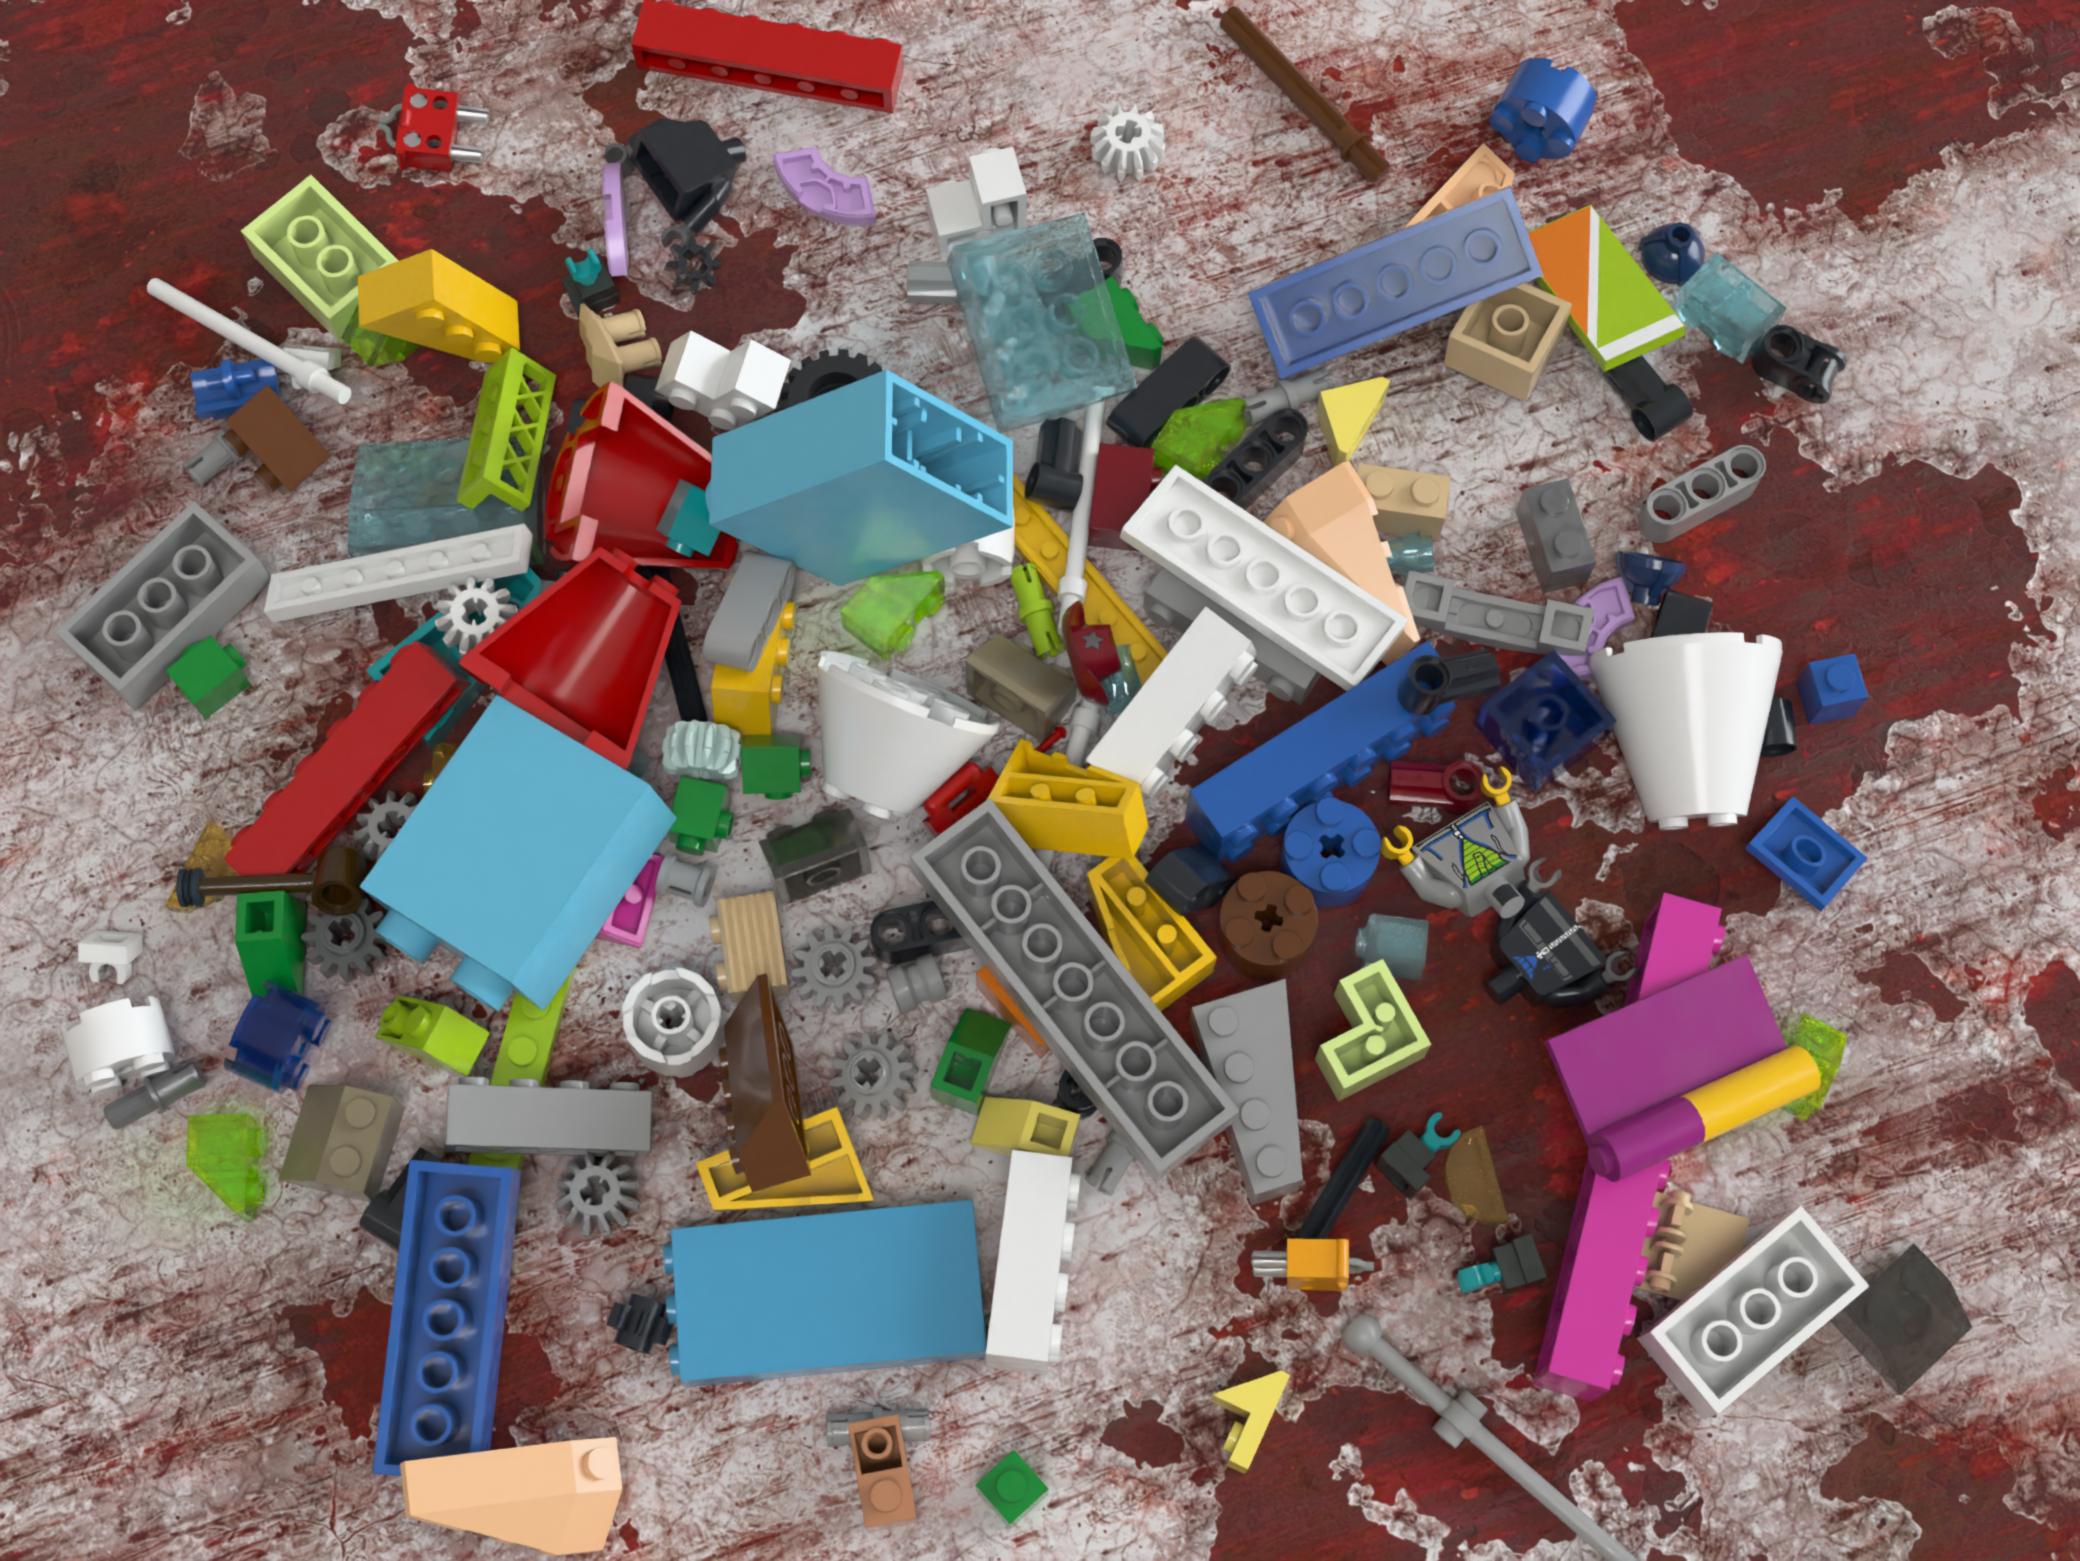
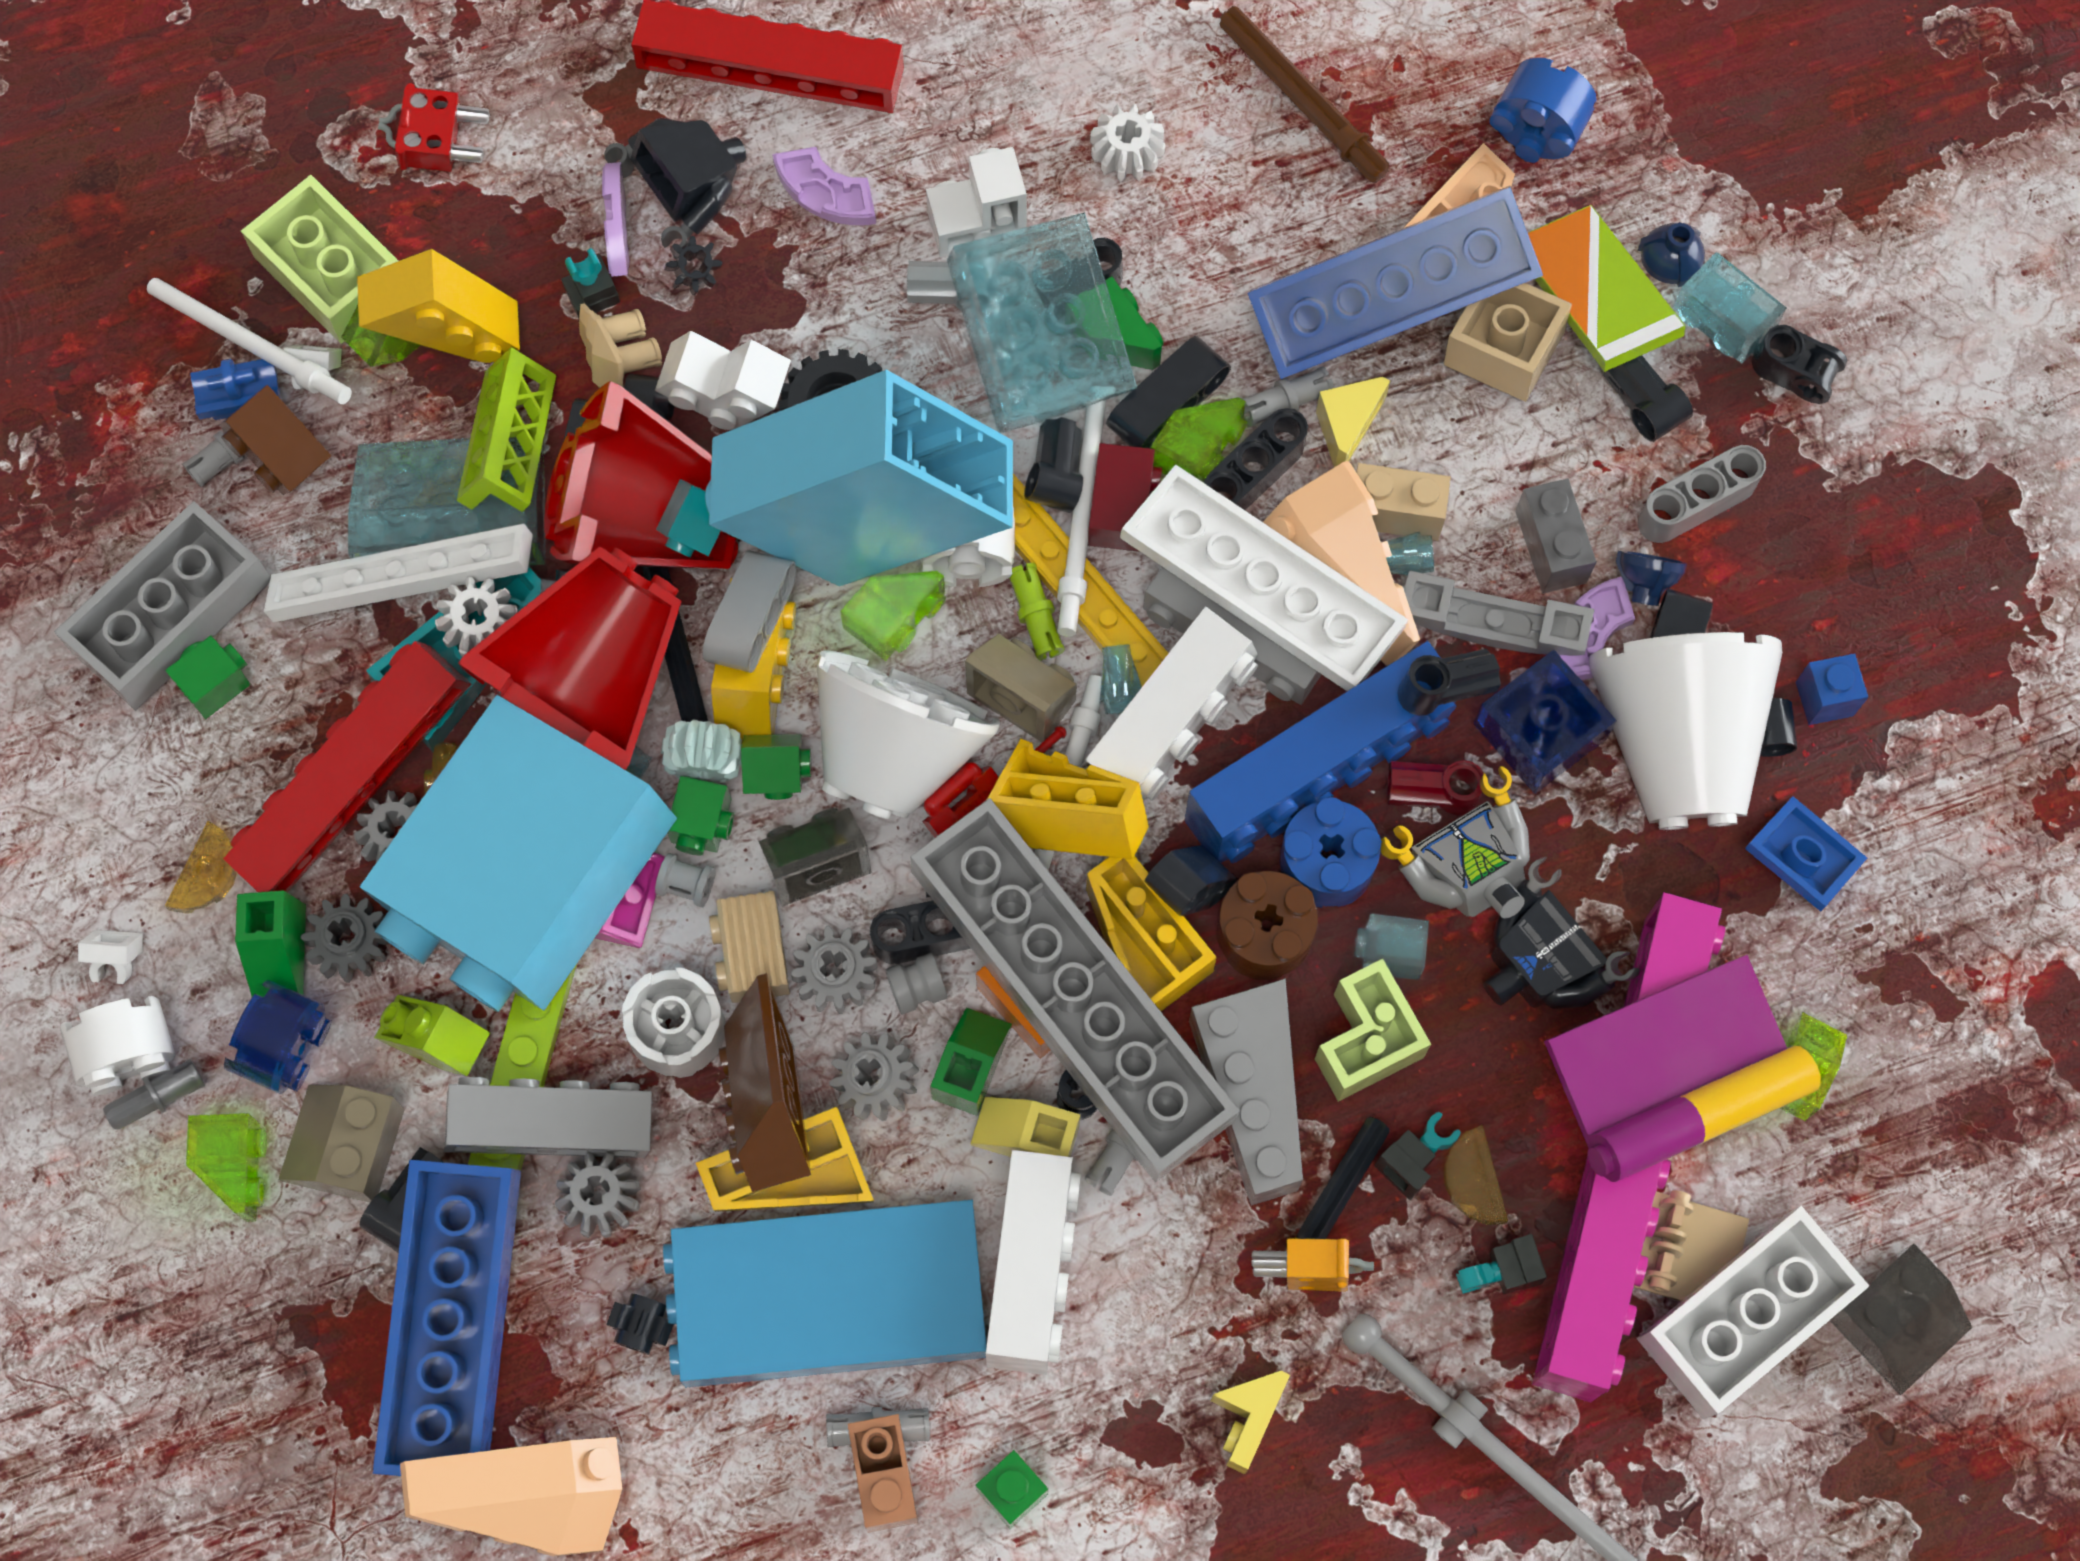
dark brown piece [175,847,367,916] -> none
dark red hat [1061,600,1122,707] -> none

